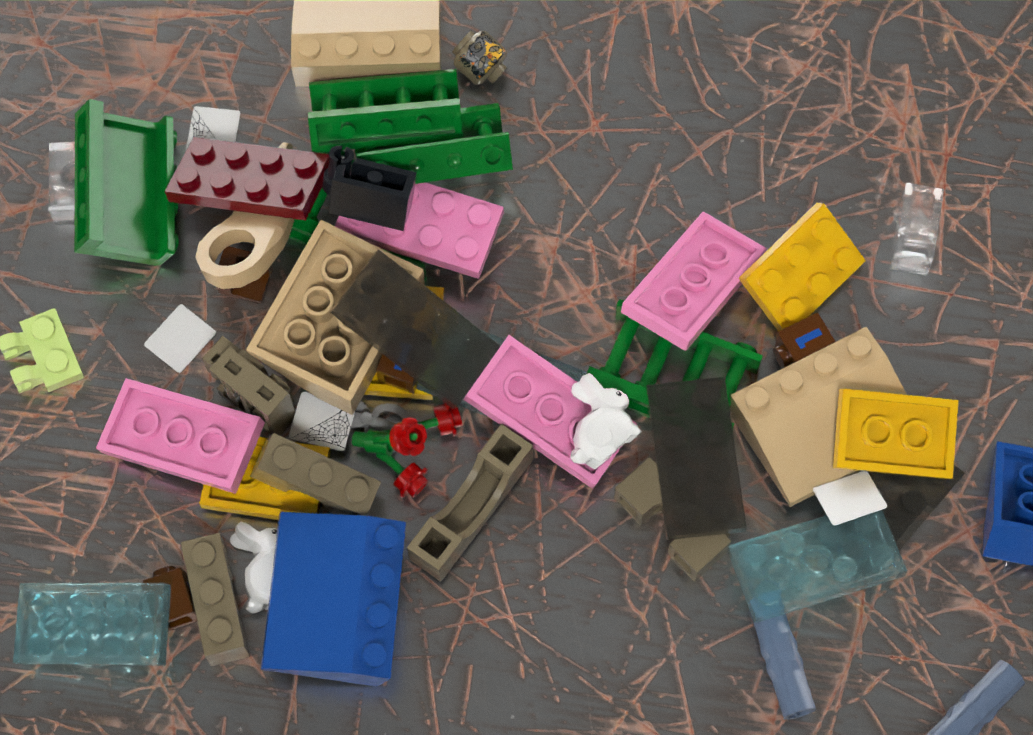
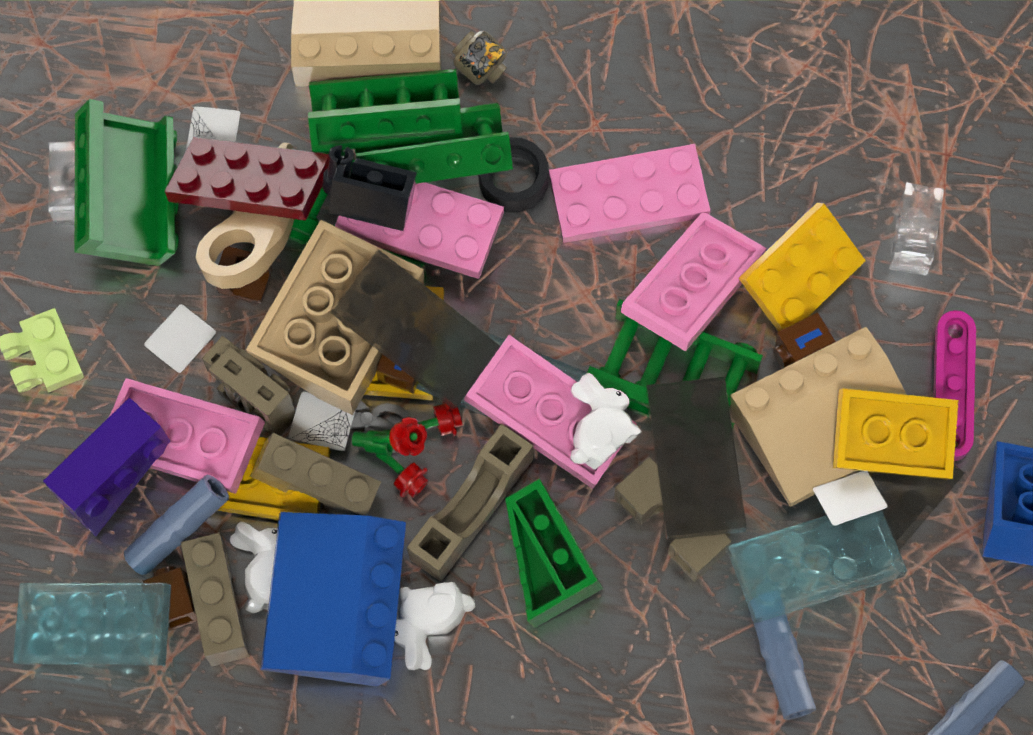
none -> dark purple wedge [43,397,170,537]
none -> sand blue axle [124,475,229,575]
none -> white animal [394,582,476,670]
none -> black tyre [478,137,549,212]
none -> green wedge [505,479,604,628]
none -> bright pink plate [549,144,711,243]
none -> dark pink plate [933,310,976,461]

